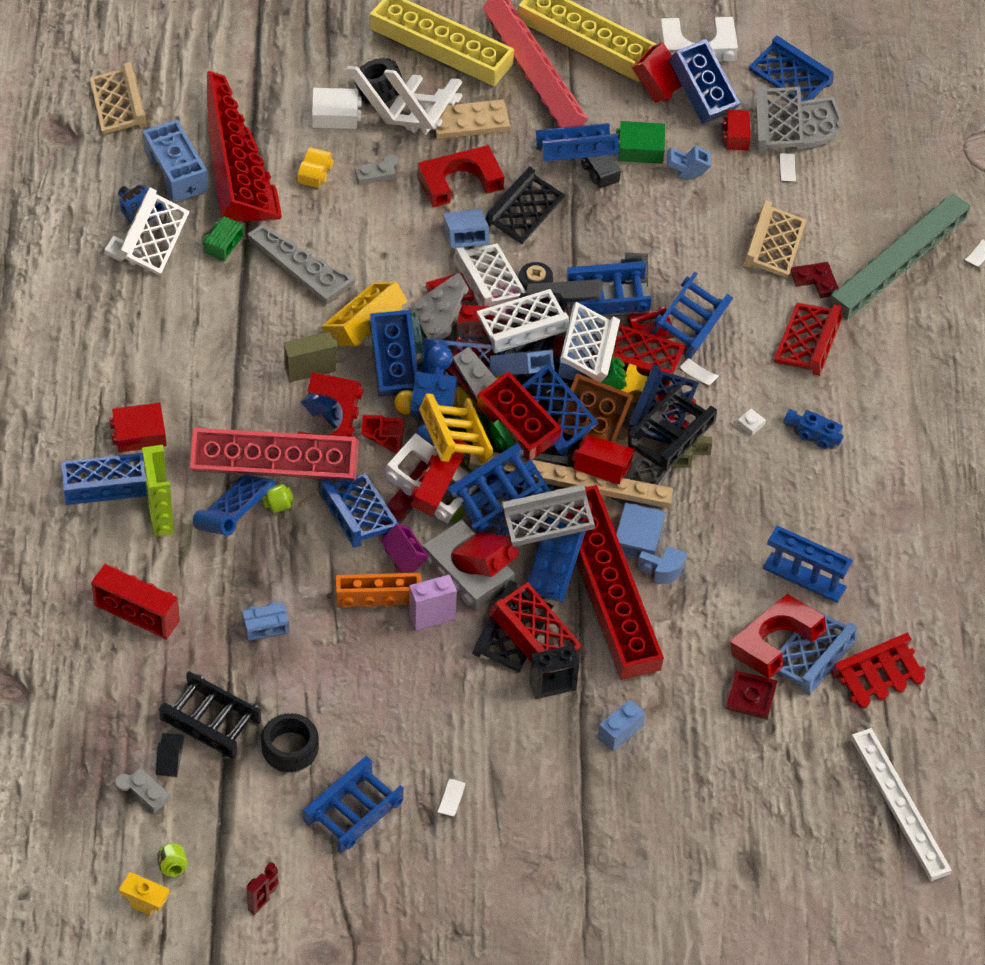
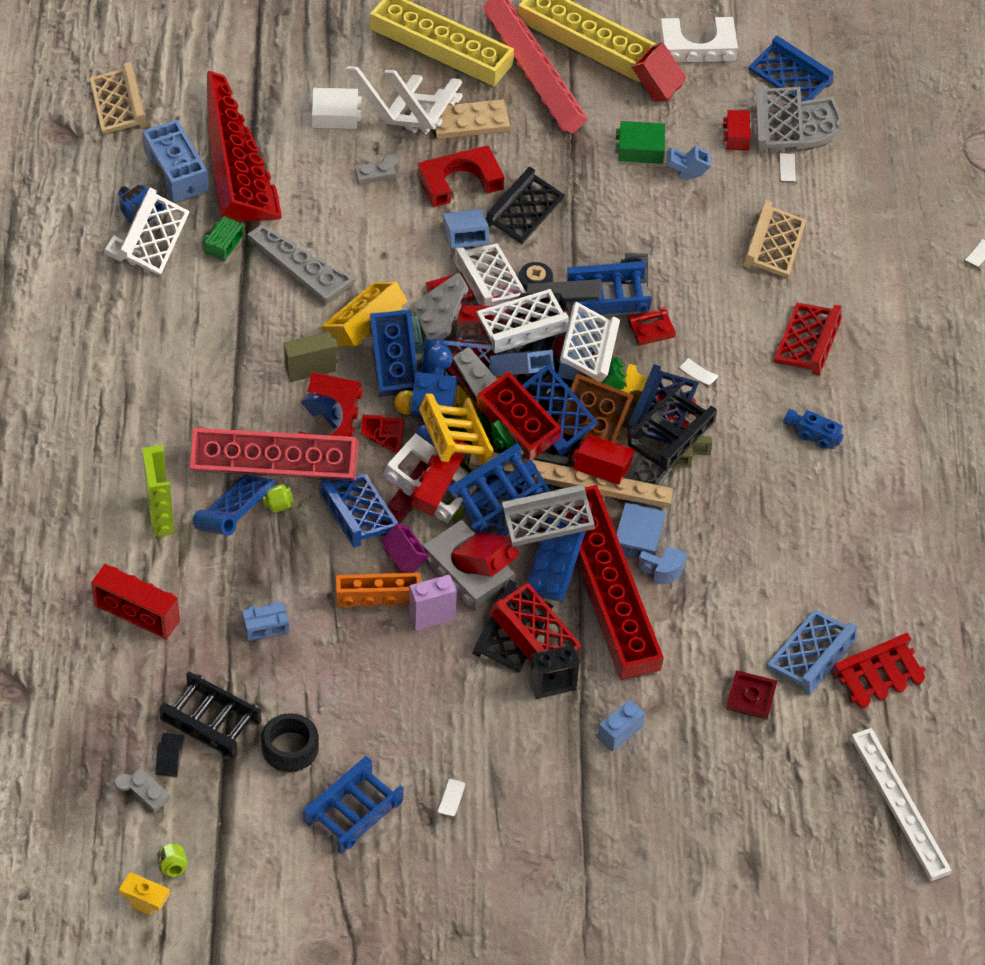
blue fence [61,453,147,505] -> none
red brick [109,402,167,453] -> none
dark red plate [247,862,279,915] -> none
yellow brick [297,147,334,188] -> none
black tyre [354,58,404,105] -> none
blue fence [536,123,619,161] -> none
black brick [581,155,621,188] -> none
red fence [595,324,685,387] -> none
blue fence [652,272,733,359] -> none
blue brick [669,39,740,124] -> none
red arch [730,594,827,679] -> none
white plate [737,409,766,436] -> none
blue fence [762,525,853,603] -> none
dark red plate [790,262,839,298] -> none
sand green brick [829,194,971,320] -> none

